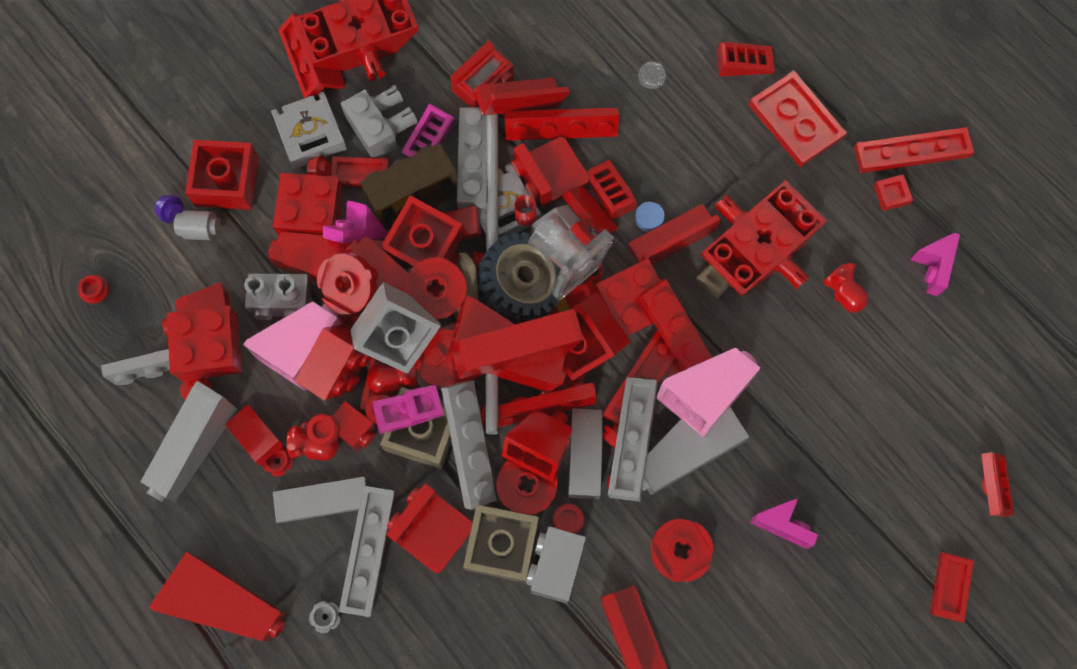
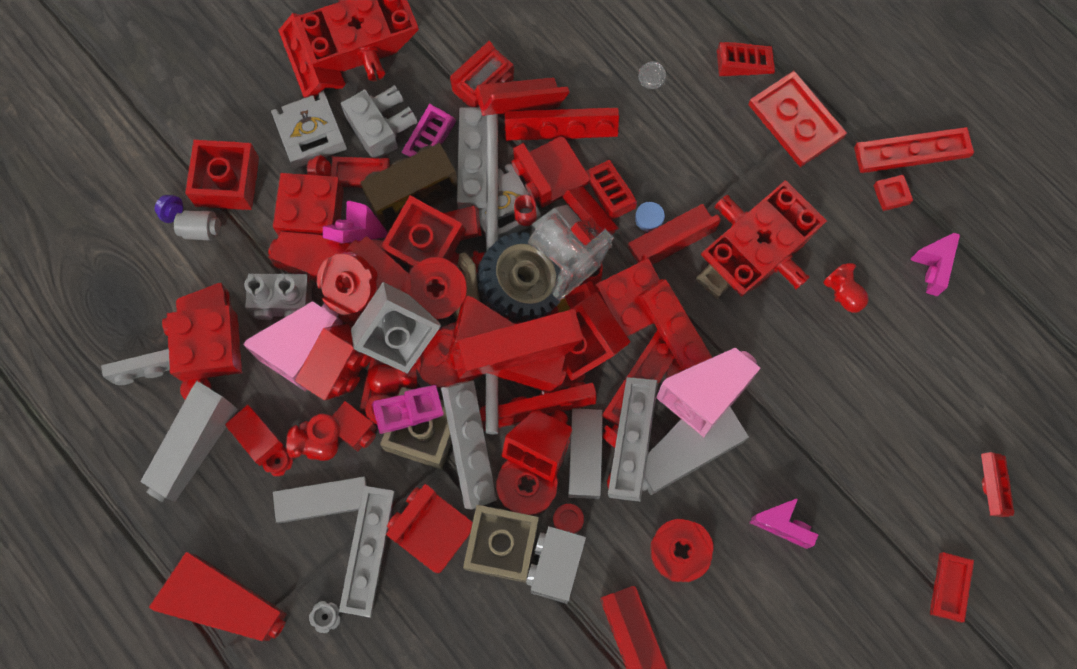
red plate [78,275,109,304] -> none

